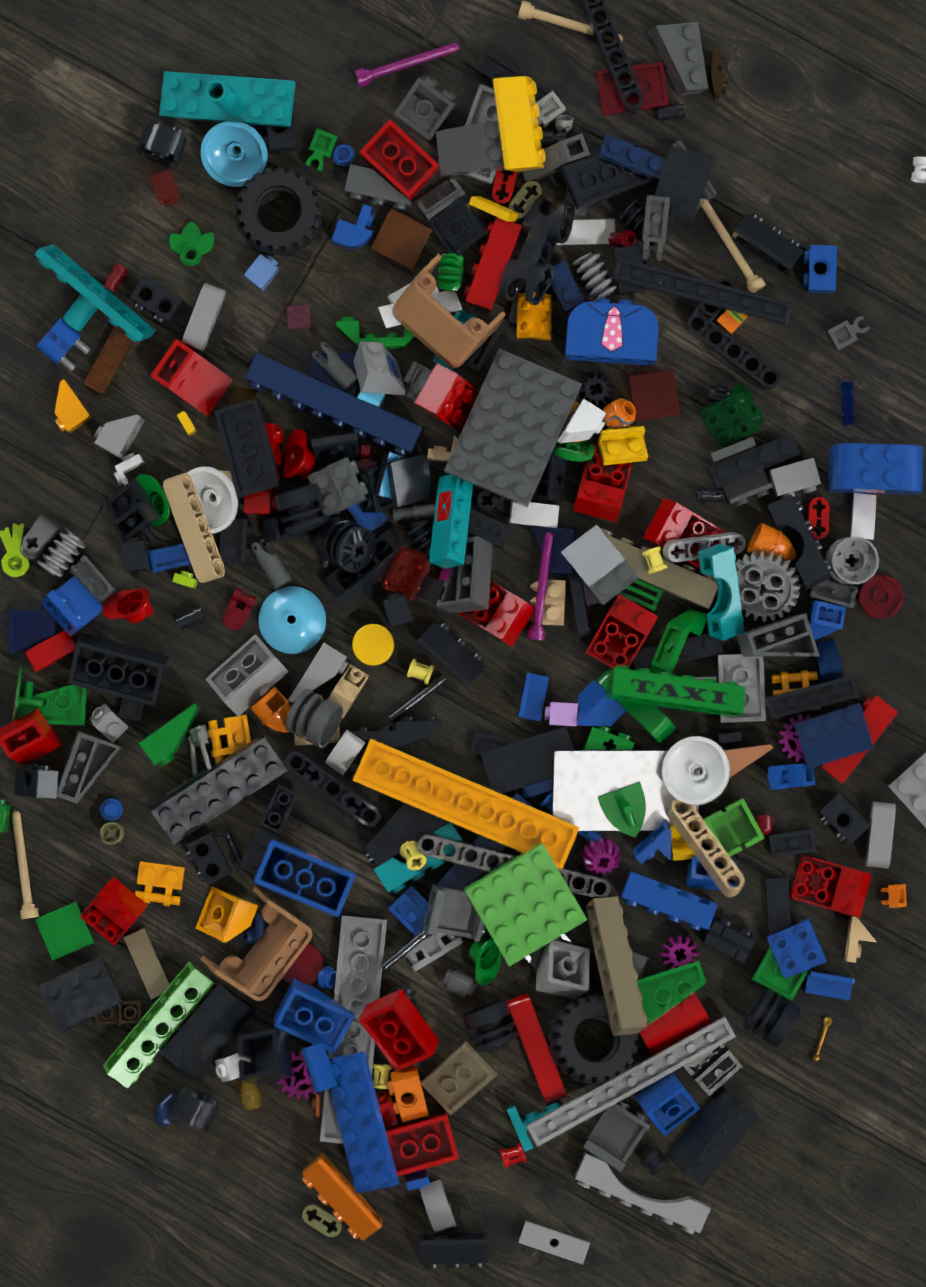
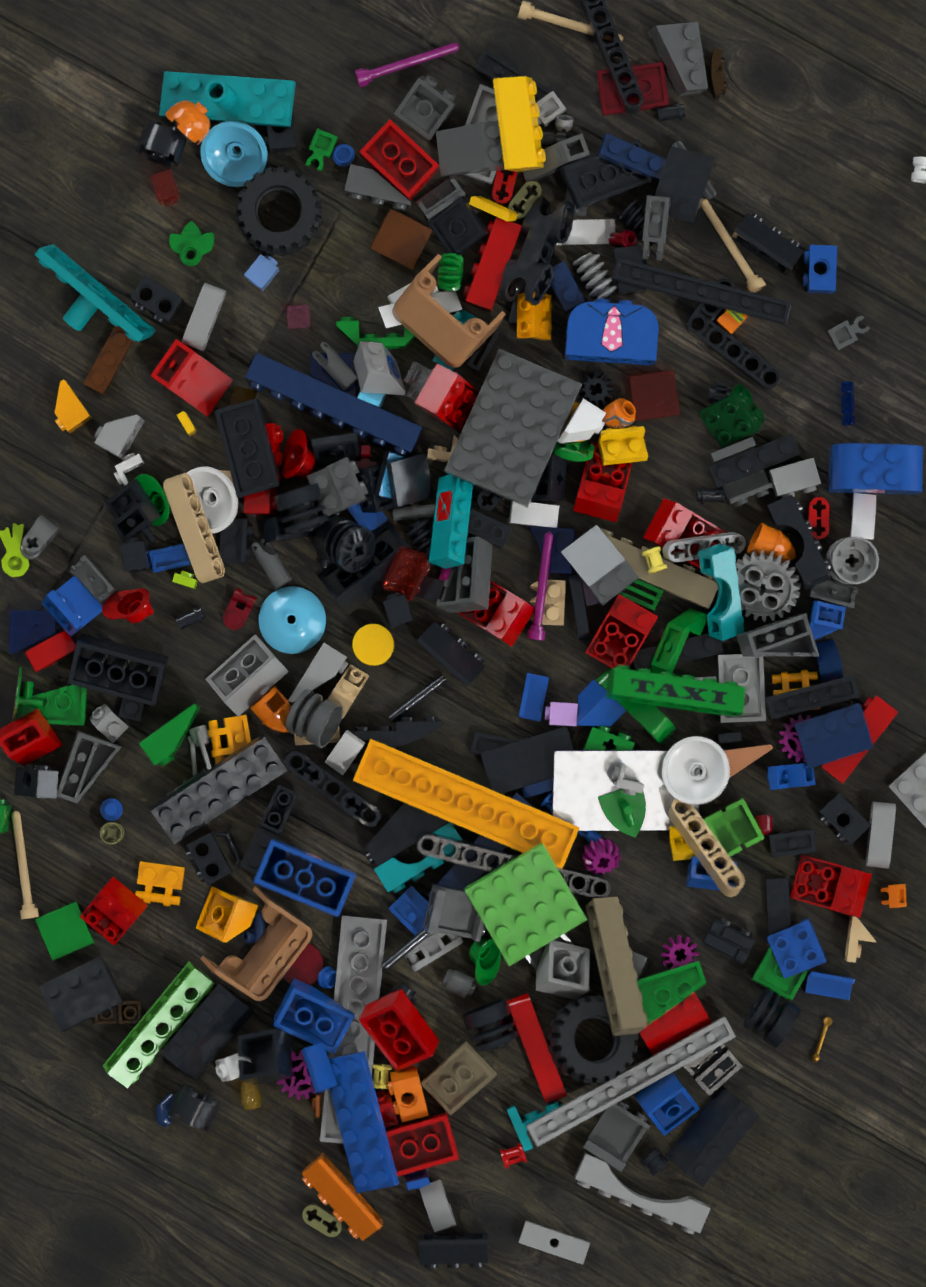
blue piece [36,318,91,371] -> none
light grey piece [37,527,86,577] -> none
dark red pin [103,263,128,292] -> none
dark tan tile [124,928,170,999] -> none
blue brick [331,204,375,249] -> none
light yellow bush [400,841,426,870] -> none
light yellow bush [407,658,434,685] -> none
blue wedge [621,871,718,931] -> none
blue slope [633,820,671,864] -> none
dark red tile [858,575,903,619] -> none
none -> orange cylinder [165,100,210,145]
none -> light grey bracket [611,762,644,796]

